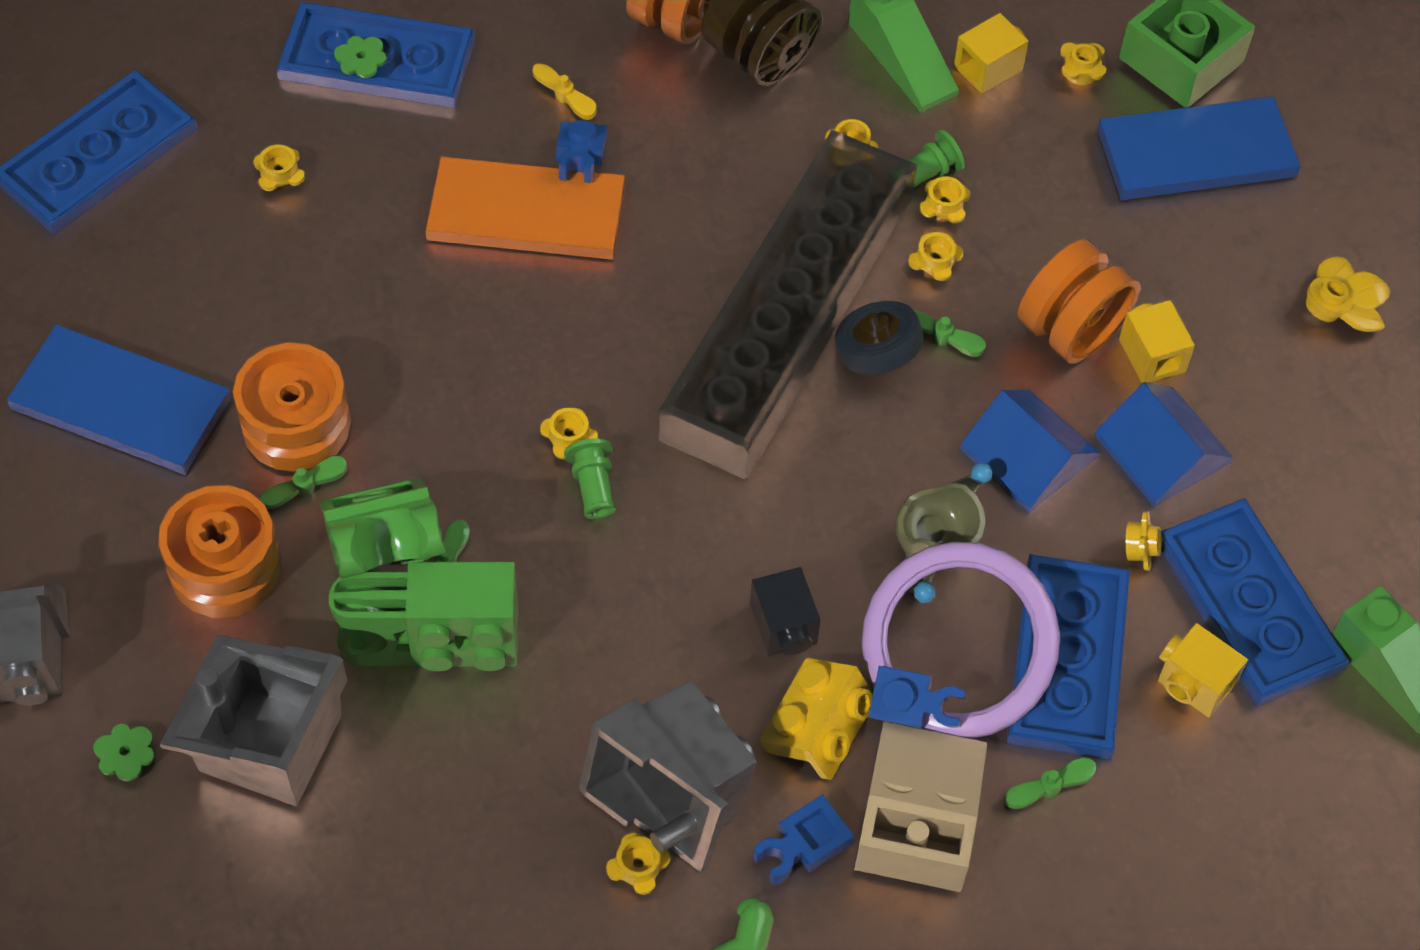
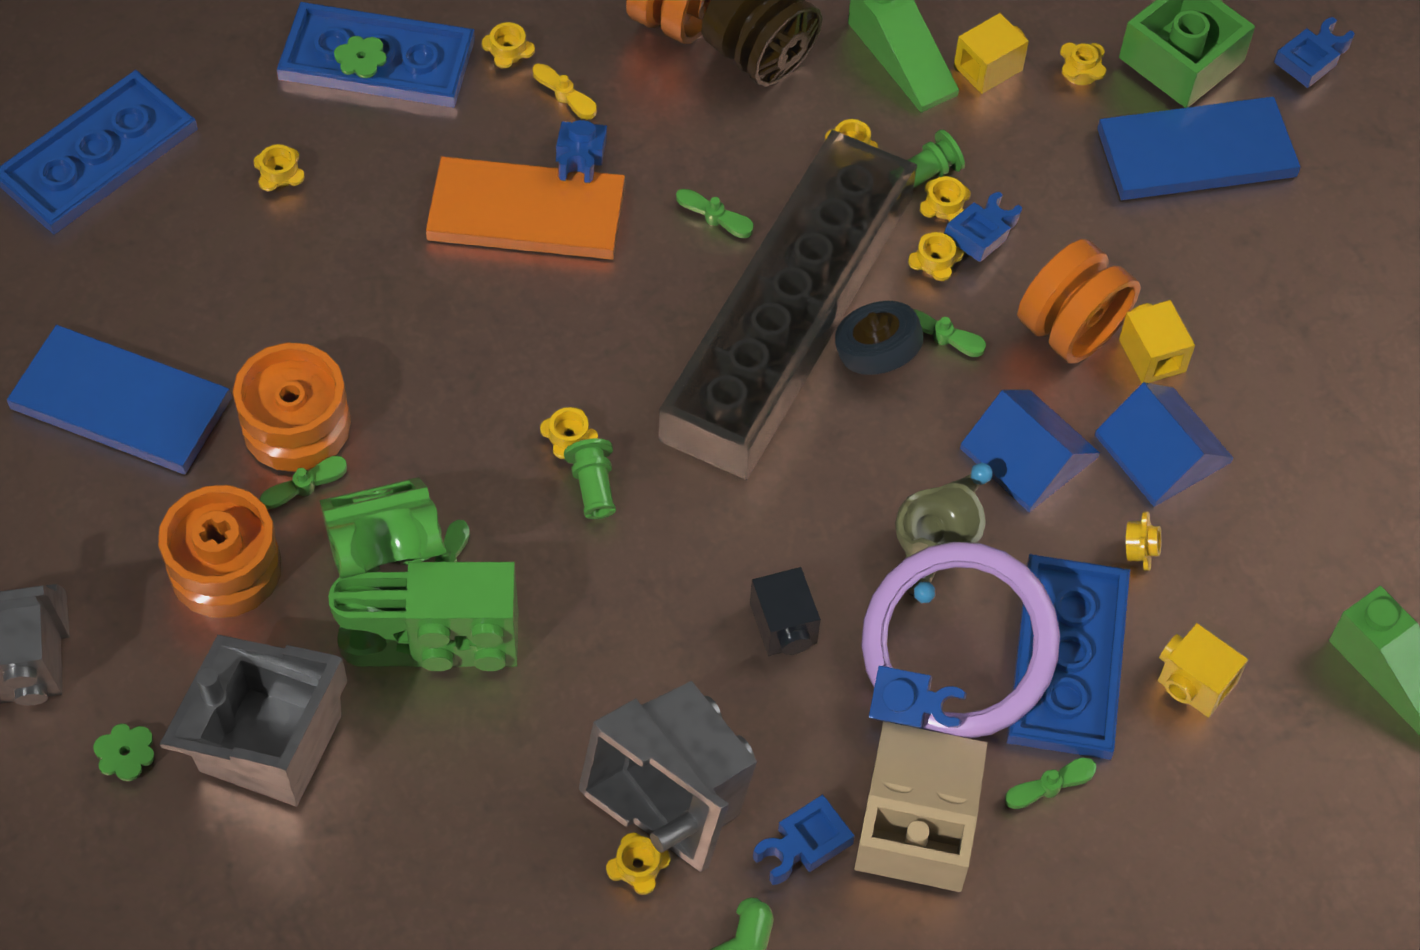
yellow bracket [758,658,873,780] -> none
blue tile [1161,498,1350,707] -> none
yellow plate [1306,256,1390,332] -> none
none -> yellow plate [482,22,535,68]
none -> bright green piece [676,189,754,238]
none -> blue plate [944,192,1022,262]
none -> blue plate [1274,17,1355,88]

